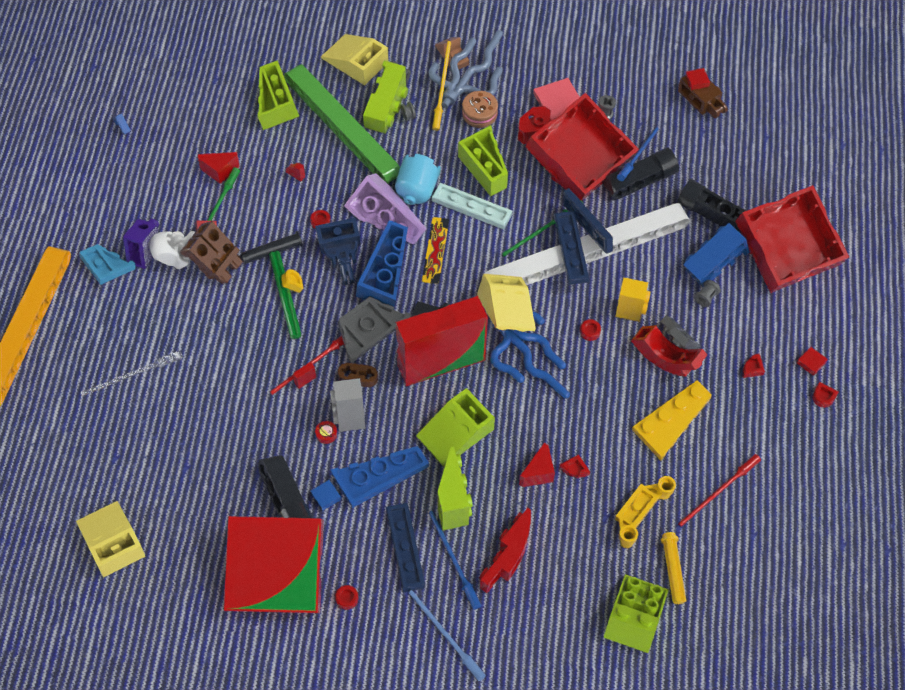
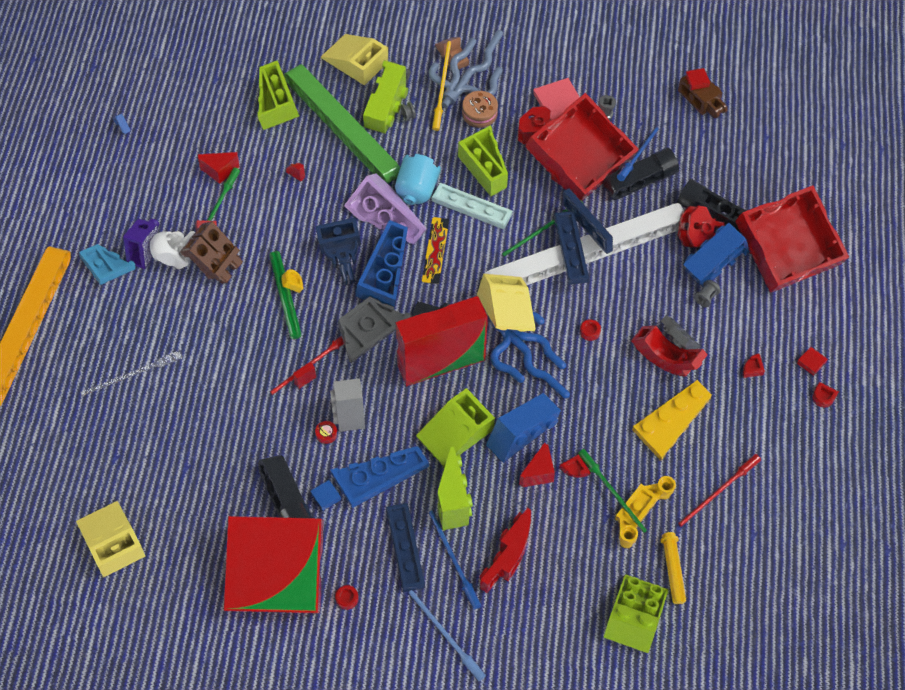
black pin [240,231,303,265] -> none
red tile [310,210,331,229] -> none
reddish brown beam [338,363,378,387] -> none
yellow brick [615,278,651,322] -> none
none -> blue wedge [486,393,561,463]
none -> green piece [578,449,647,533]
none -> red hinge [678,206,724,247]

